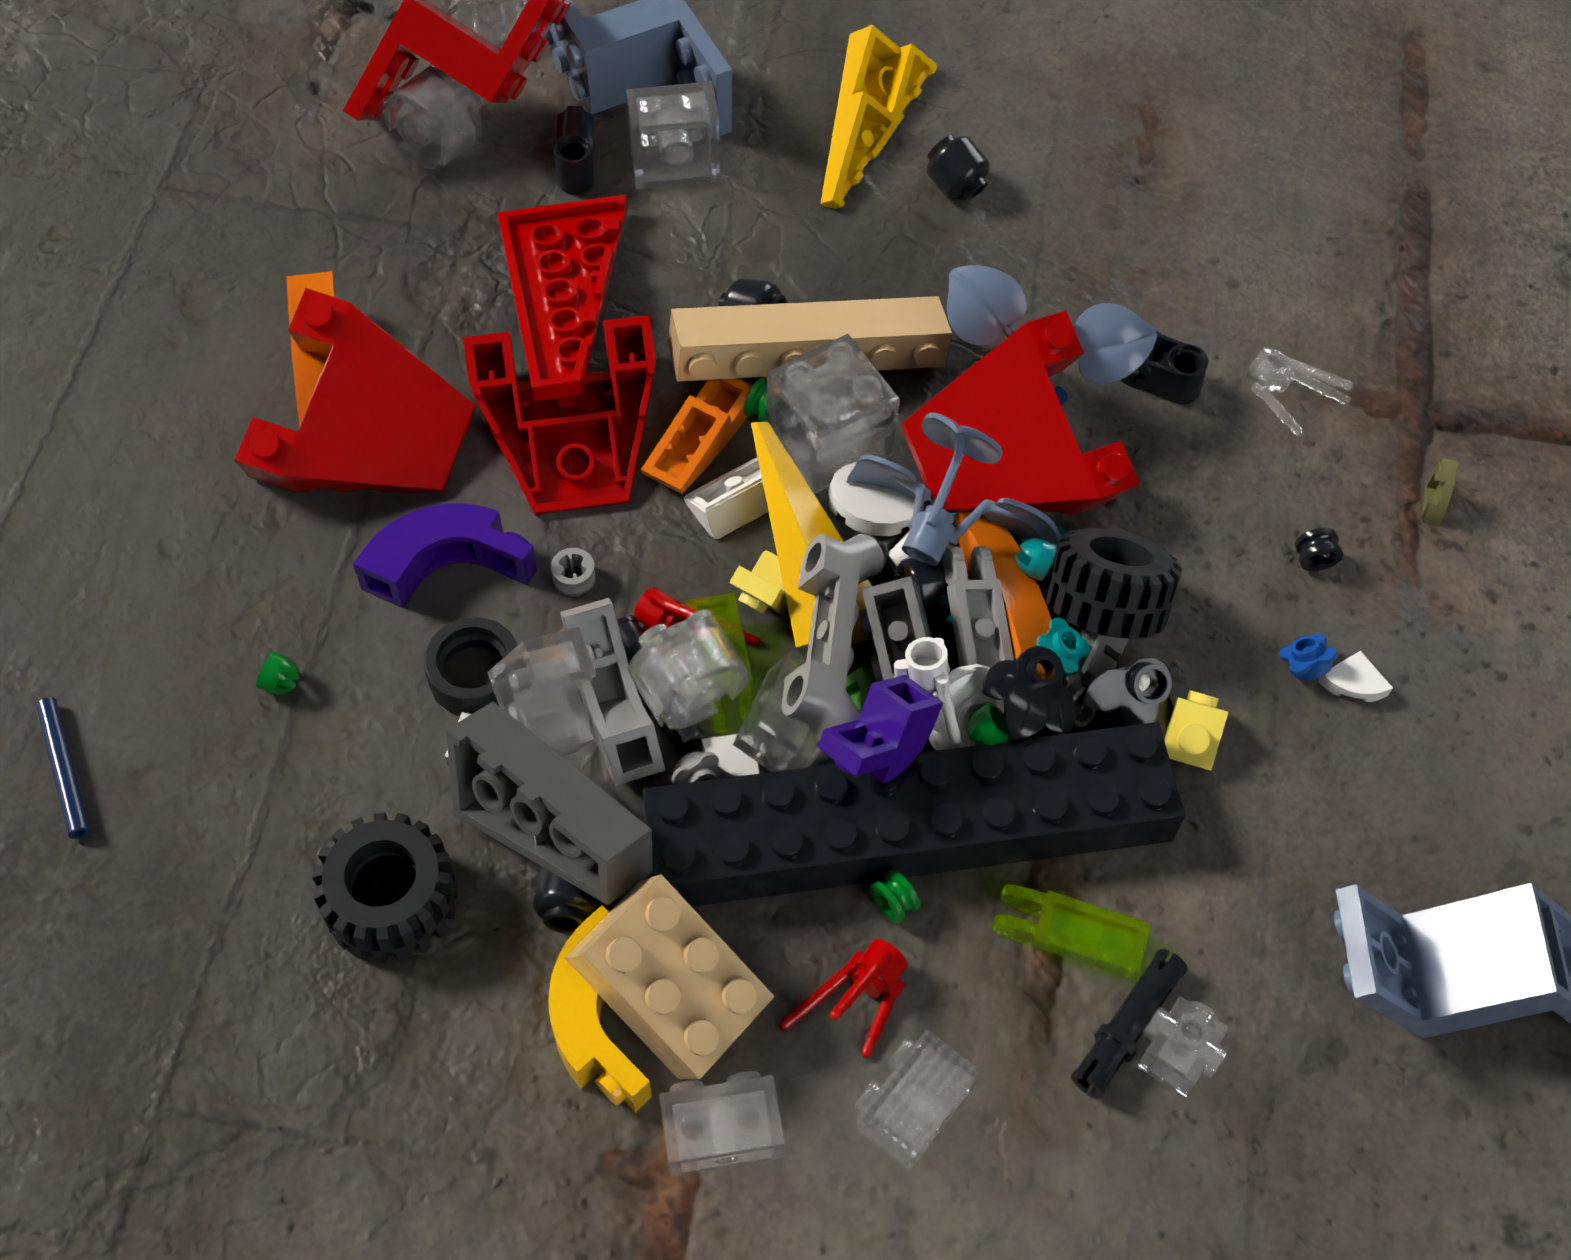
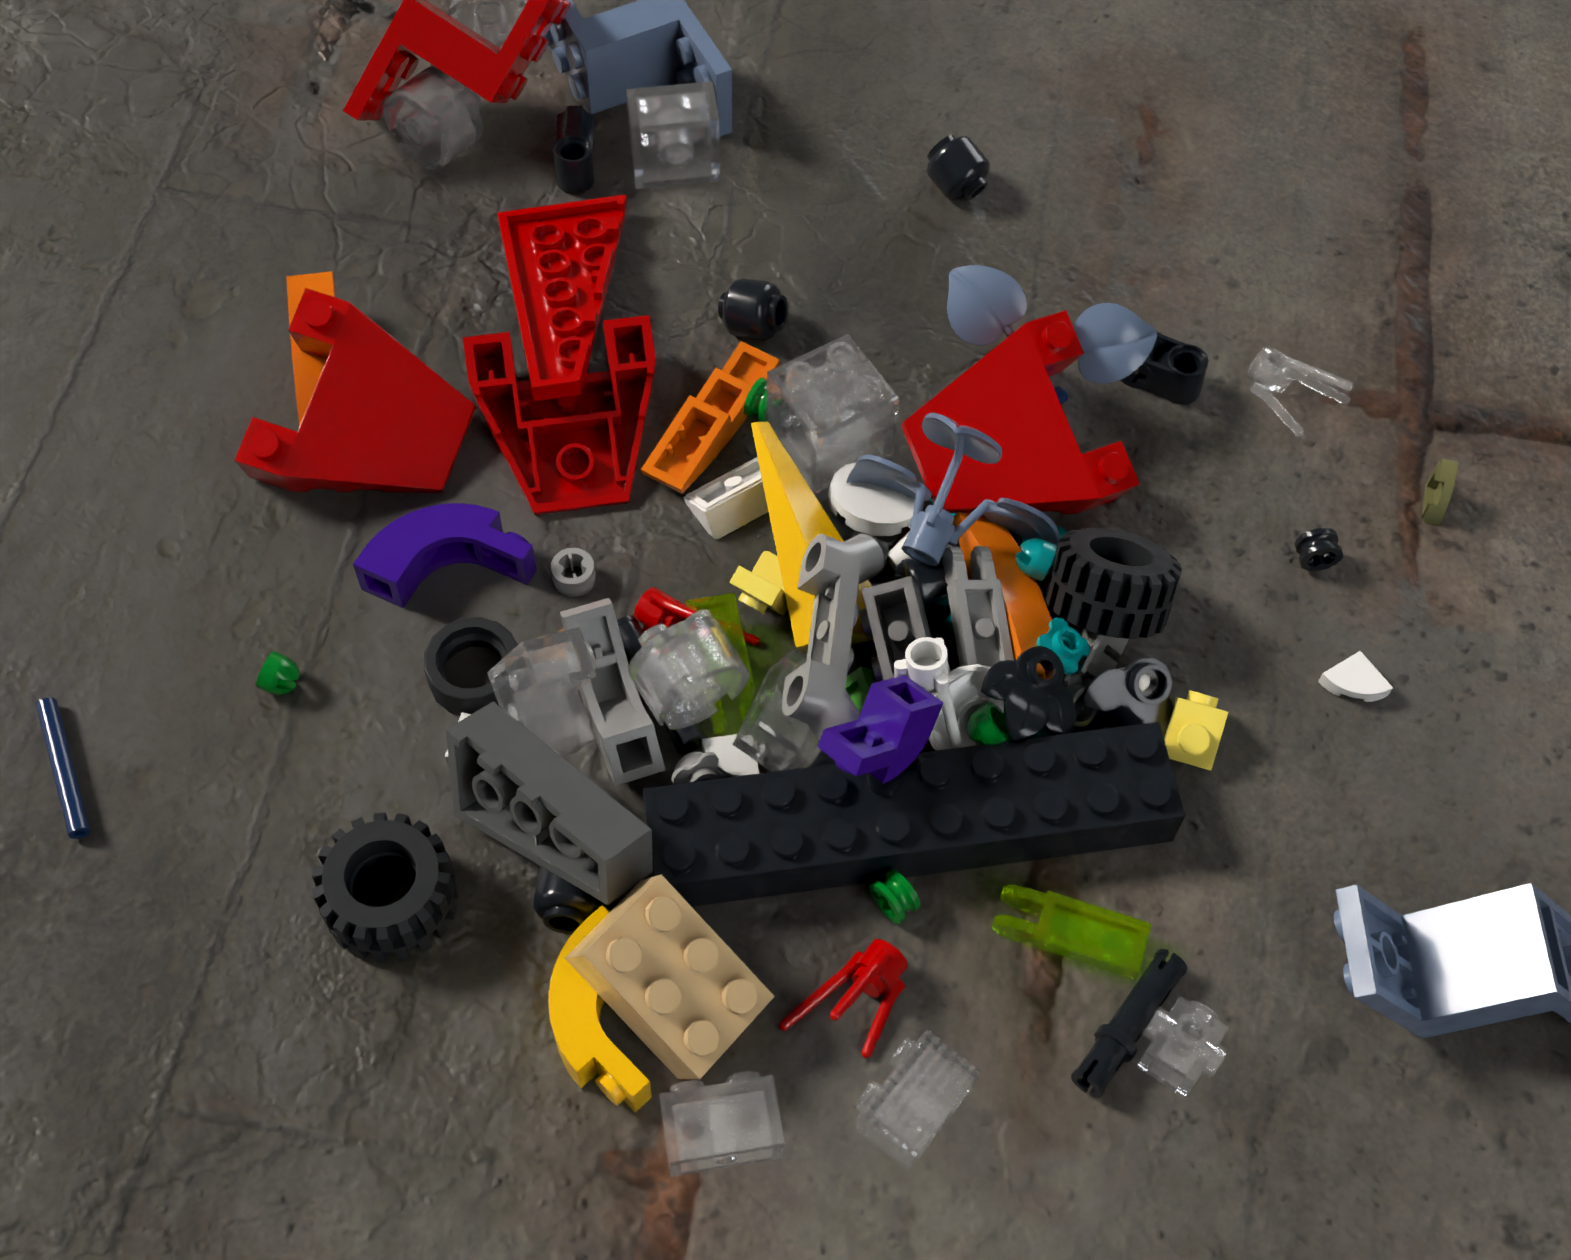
tan brick [668,296,952,382] -> none
yellow wedge [820,25,937,209] -> none
blue plate [1279,634,1338,681] -> none

